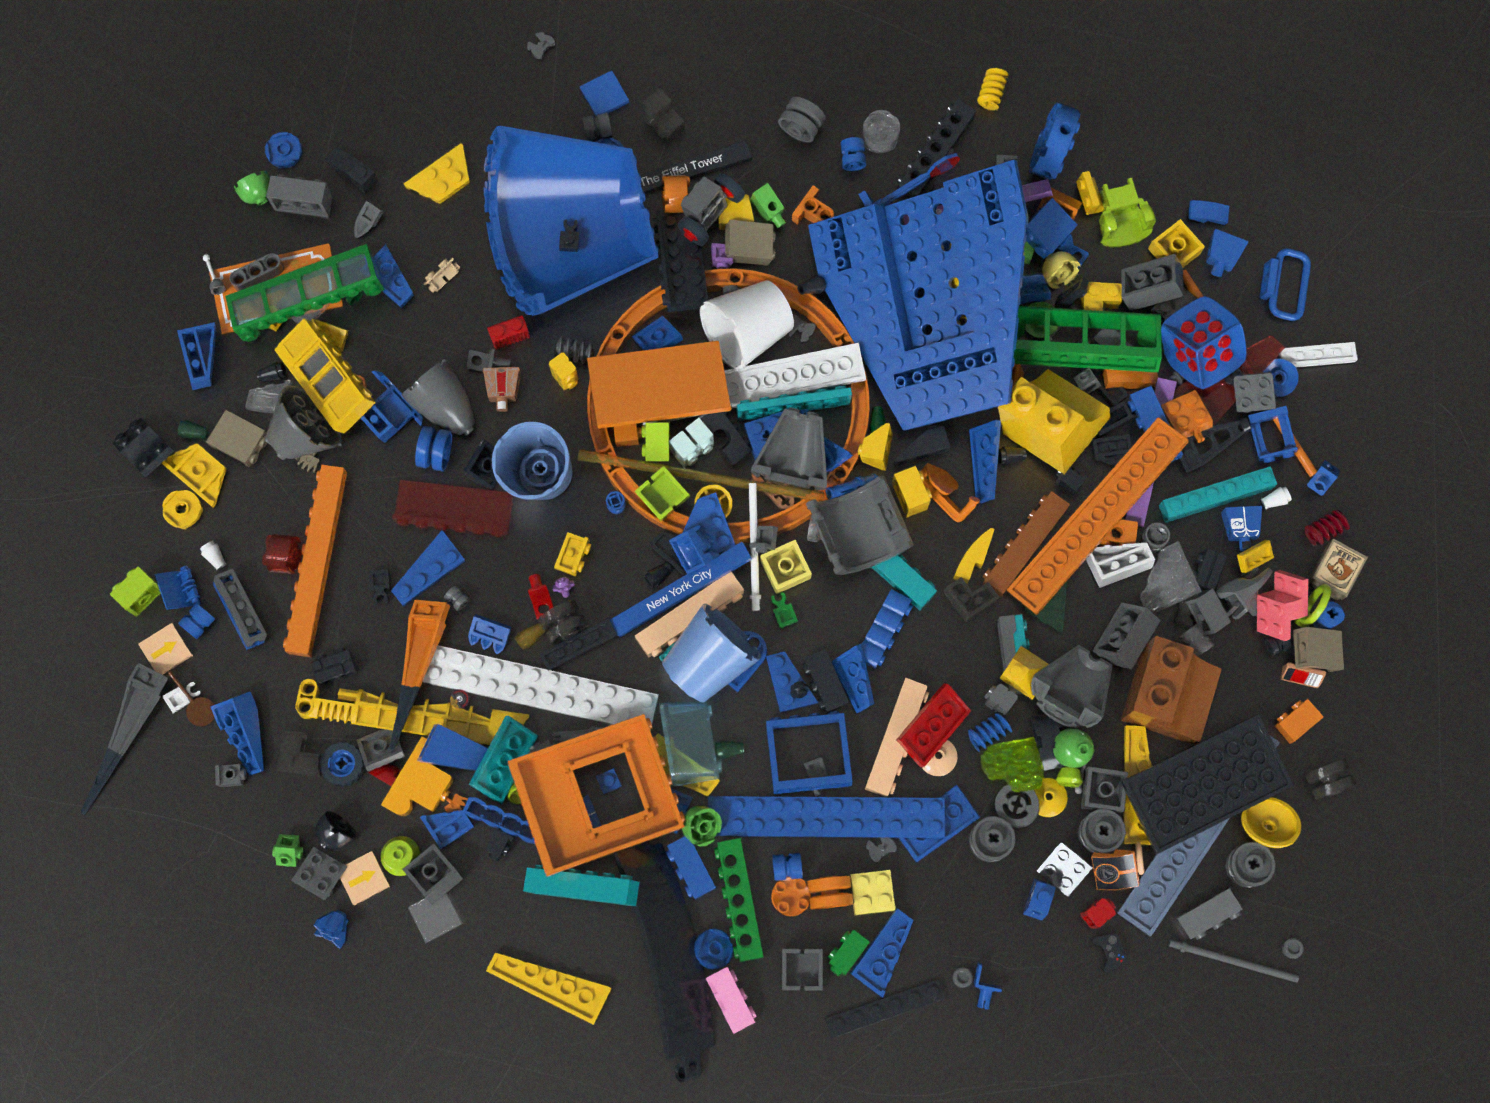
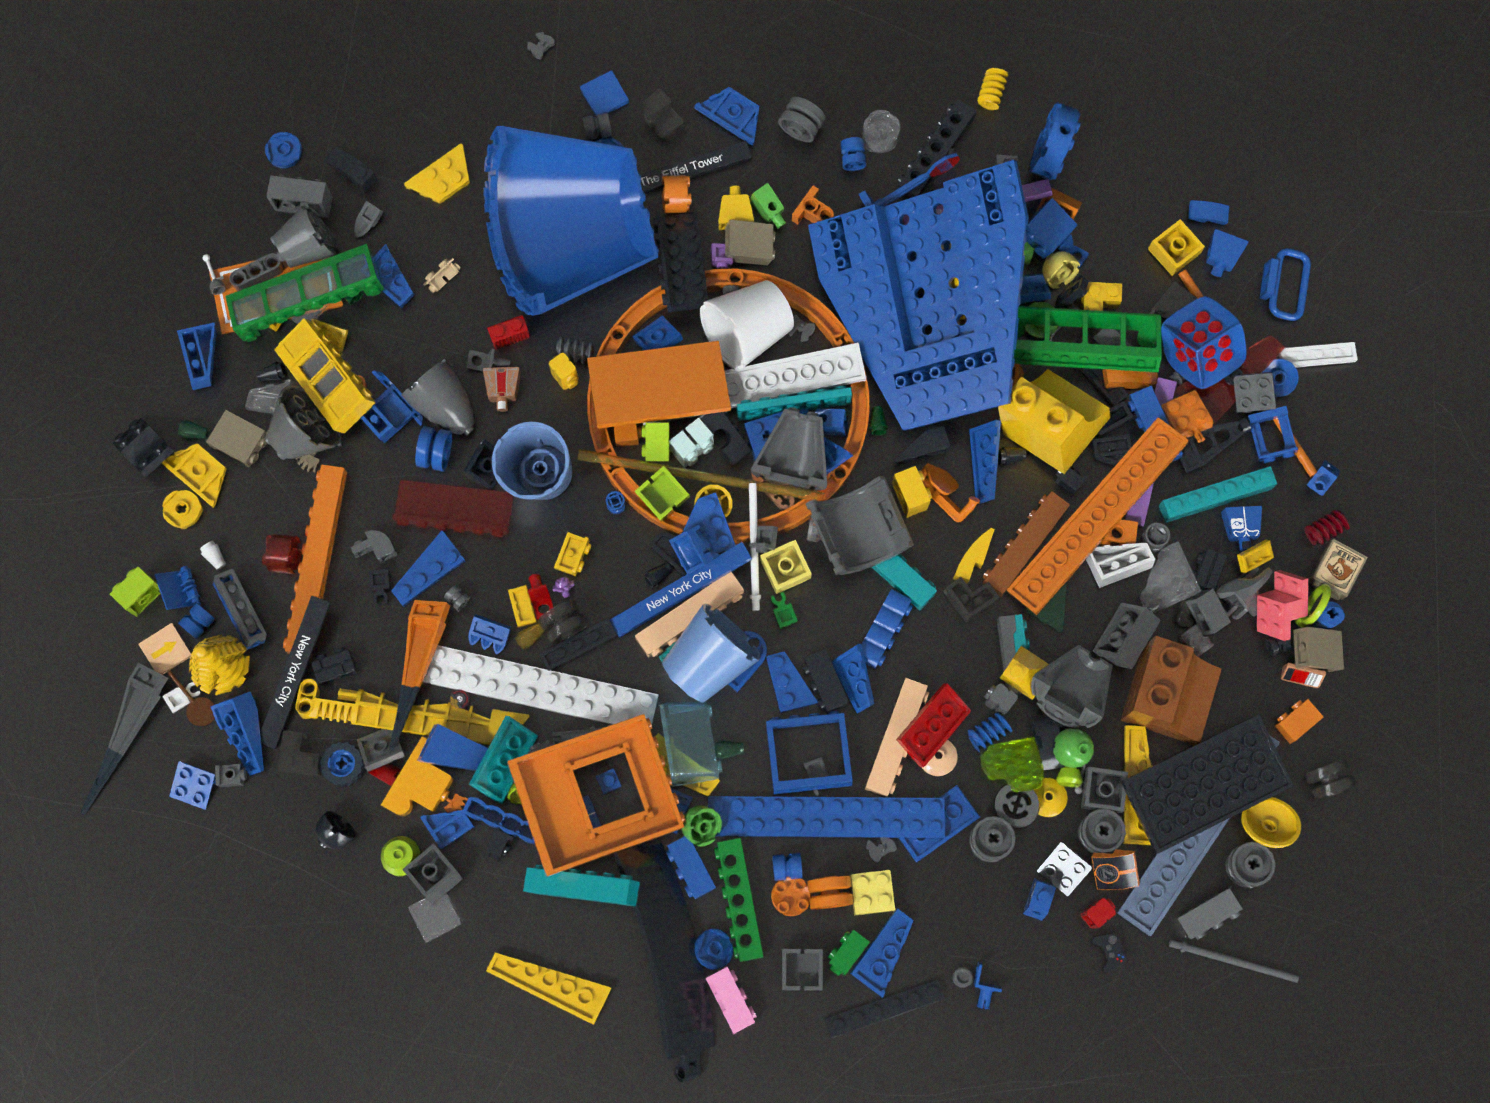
bright green cylinder [234,171,270,206] -> none
bright green brick [273,834,303,867] -> none
dark grey hinge [291,847,347,900] -> none
blue brick [313,910,348,948] -> none
light nougat tile [340,851,390,906] -> none
black plate [559,219,580,252] -> none
brick [678,173,745,246] -> none
black plate [790,681,809,699] -> none
black cone [797,275,826,295] -> none
blue pin [825,473,878,499] -> none
yellow slope [858,423,893,471] -> none
dark grey bracket [1074,368,1101,394] -> none
yellow bracket [1076,171,1104,215] -> none
lime piece [1099,178,1156,247] -> none
dark grey brick [1122,254,1184,311] -> none
light nougat head [1135,842,1144,876] -> none
white cone [1261,487,1292,509] -> none
dark grey tile [1282,938,1304,959] -> none
none -> hinge [169,761,216,810]
none -> yellow plant [189,634,250,695]
none -> black tile [260,595,331,749]
none -> dark grey cone [270,204,338,268]
none -> dark grey brick [350,530,398,563]
none -> yellow plate [508,585,537,628]
none -> blue wing [695,87,759,146]
none -> blue torso [815,409,848,438]

